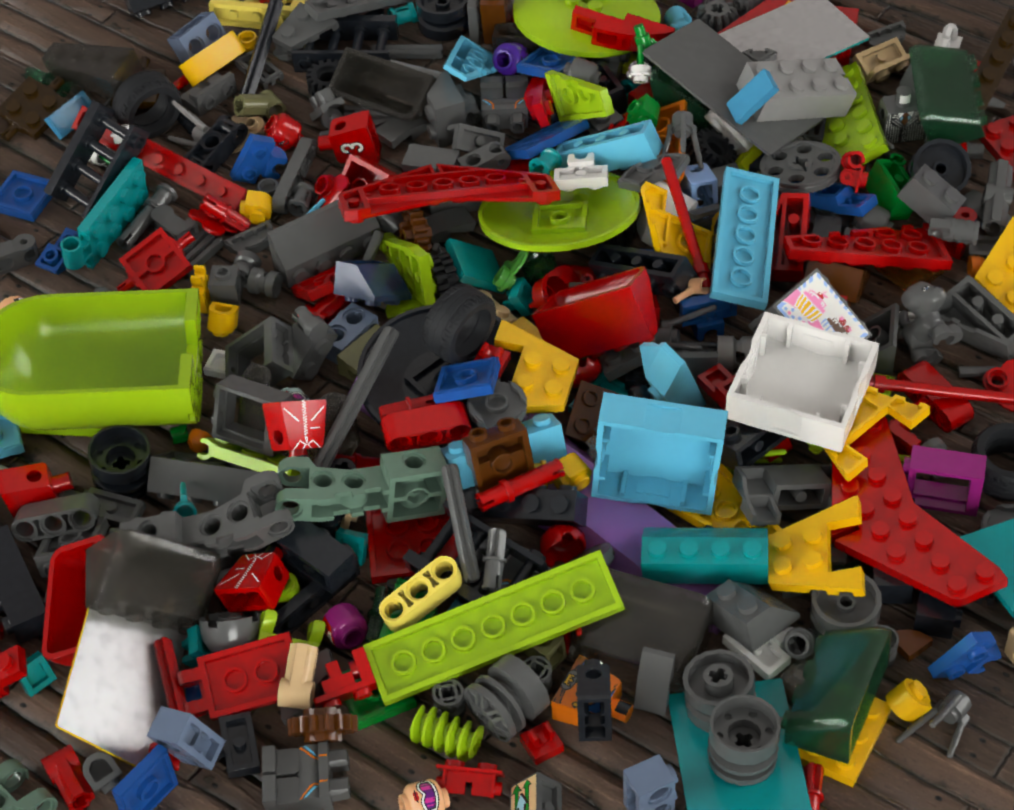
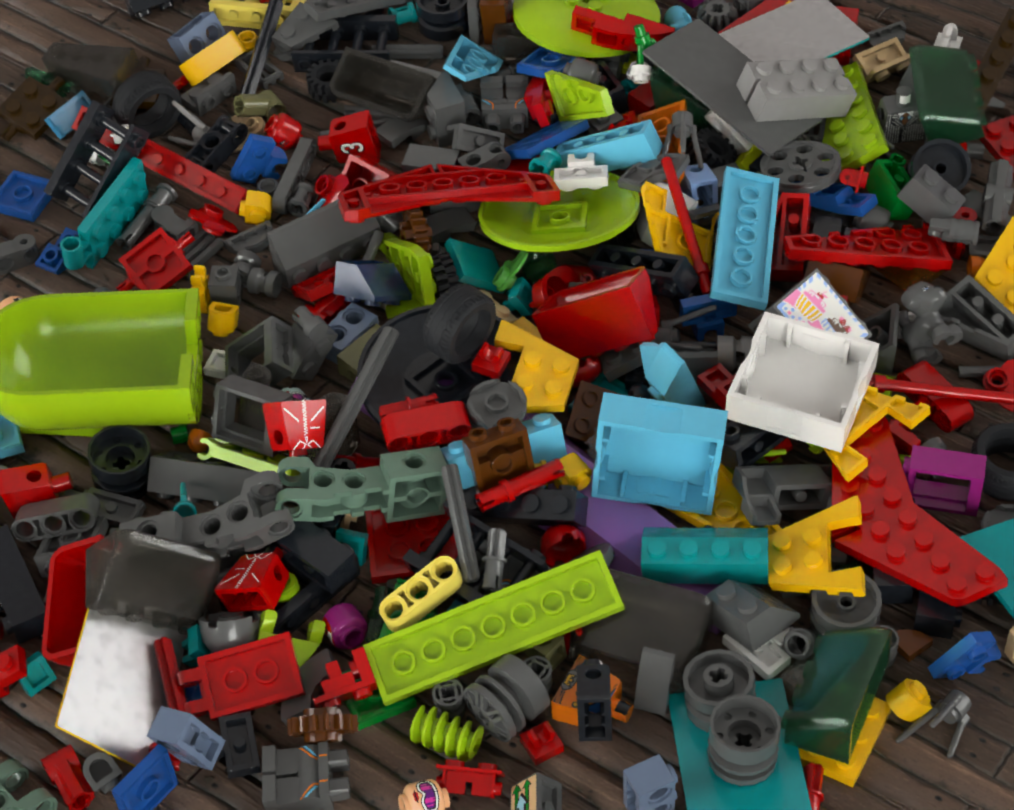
red axle [199,193,251,233] -> none
tan piece [277,643,319,710] -> none
dark grey hips [309,86,345,130] -> none
blue tile [433,357,501,404] -> none
dark purple head [492,42,529,76] -> none
green plate [626,94,661,128] -> none
light nougat hand [672,278,710,304] -> none
dark azure tile [726,68,779,125] -> none
dark grey tile [742,48,777,62] -> none
red axle [841,151,865,171] -> none

